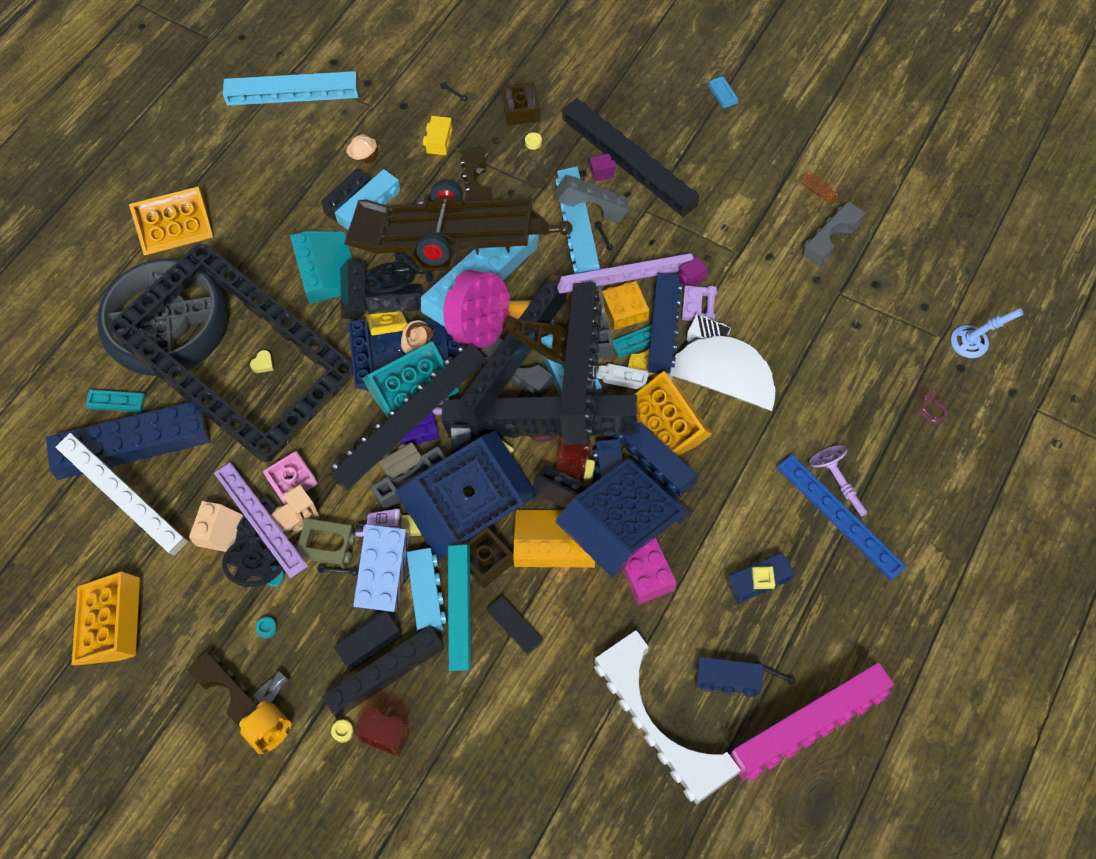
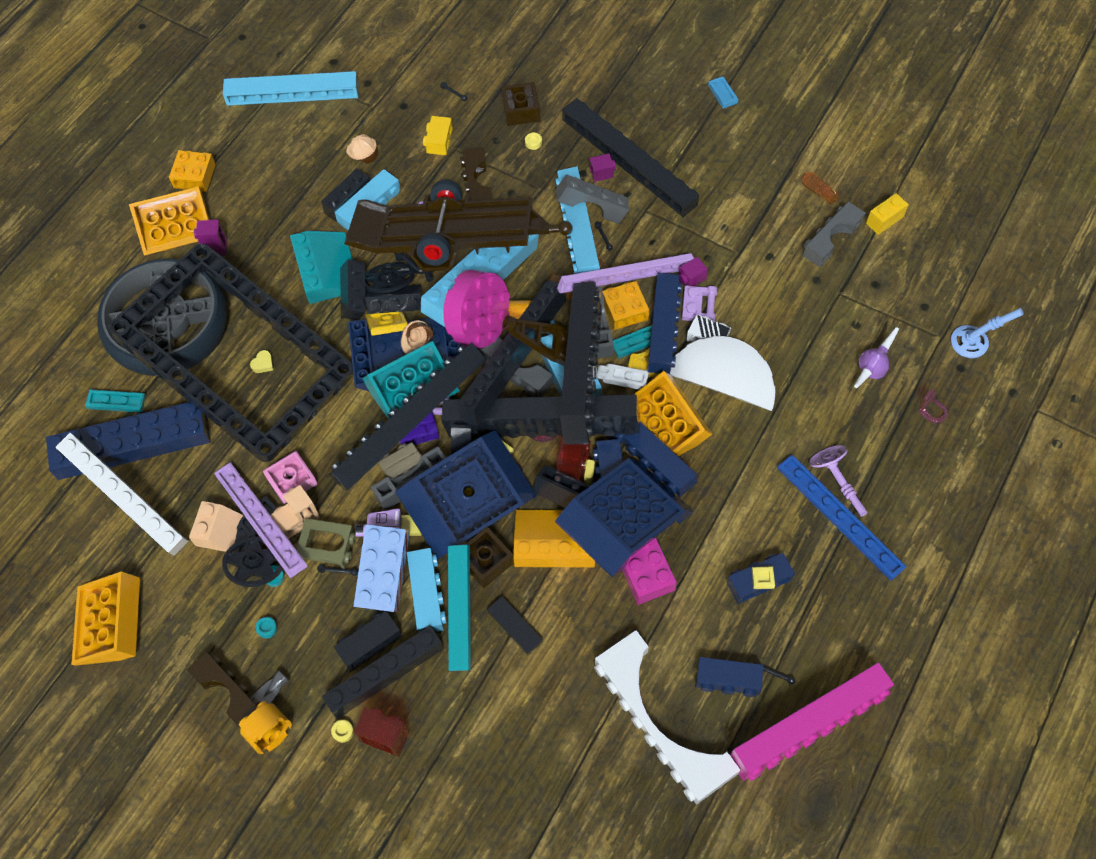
none -> light orange brick [169,150,216,192]
none -> magenta piece [194,220,227,256]
none -> medium lavender helmet [854,327,899,388]
none -> yellow brick [866,193,909,235]

